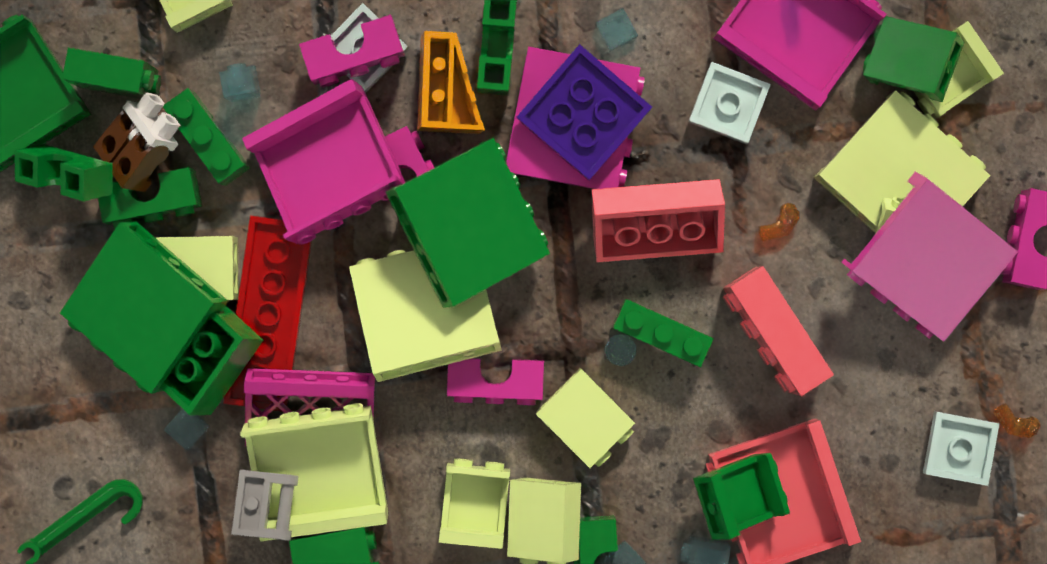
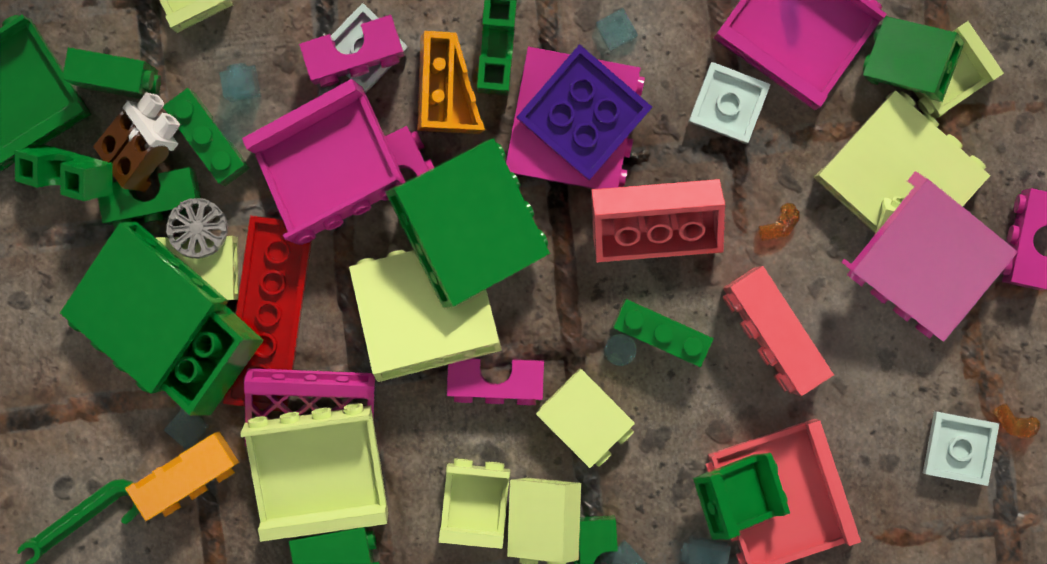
light grey plate [231,470,299,541] -> none
none -> light orange wedge [125,431,240,521]
none -> light grey wheel [166,198,228,259]

